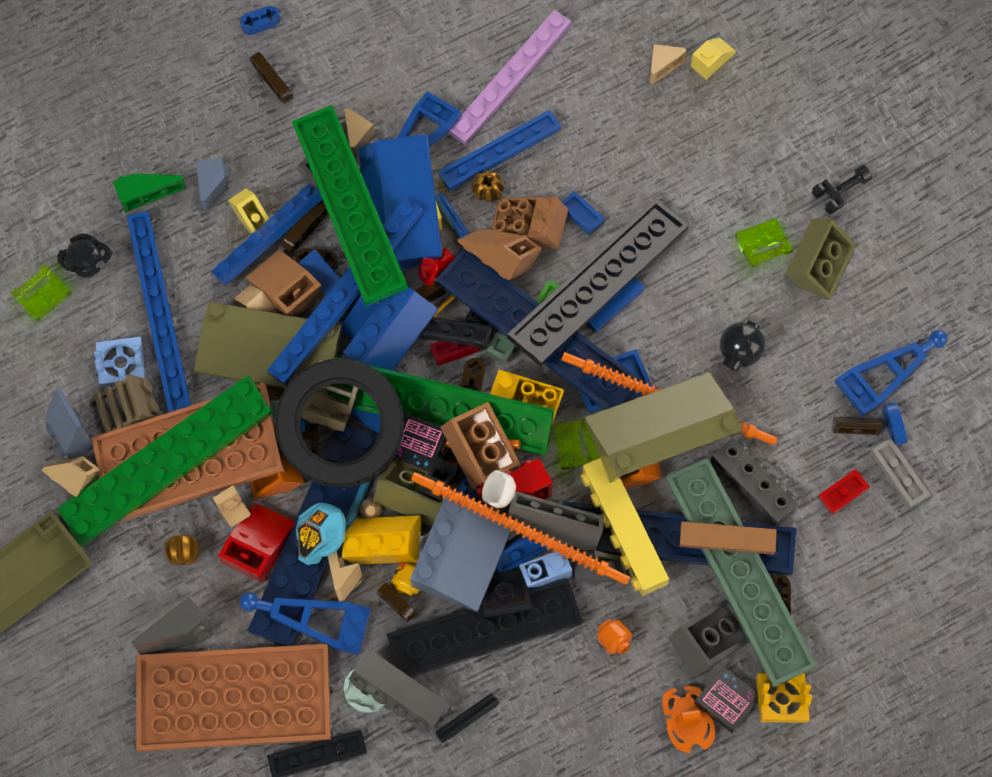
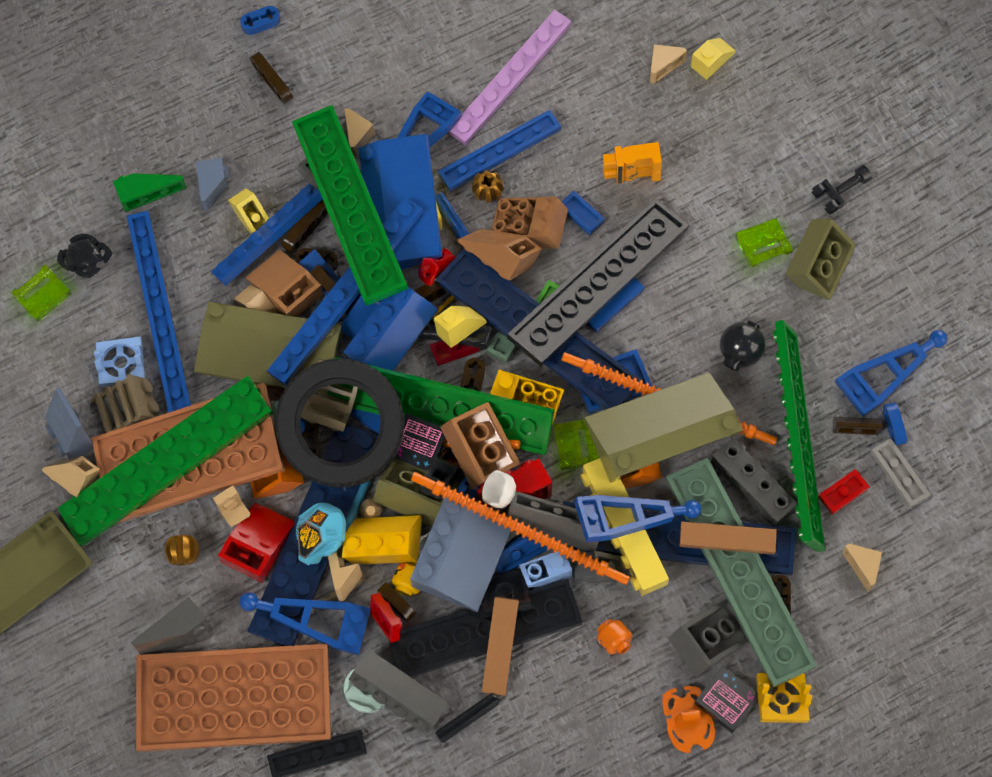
none -> dark brown beam [311,264,337,293]
none -> red plate [370,592,402,643]
none -> light yellow slope [434,306,487,348]
none -> medium nougat tile [482,596,519,696]
none -> plate [574,495,702,542]
none -> light orange hips [603,142,662,184]
none -> green plate [773,320,826,552]
none -> tan slope [842,544,882,592]

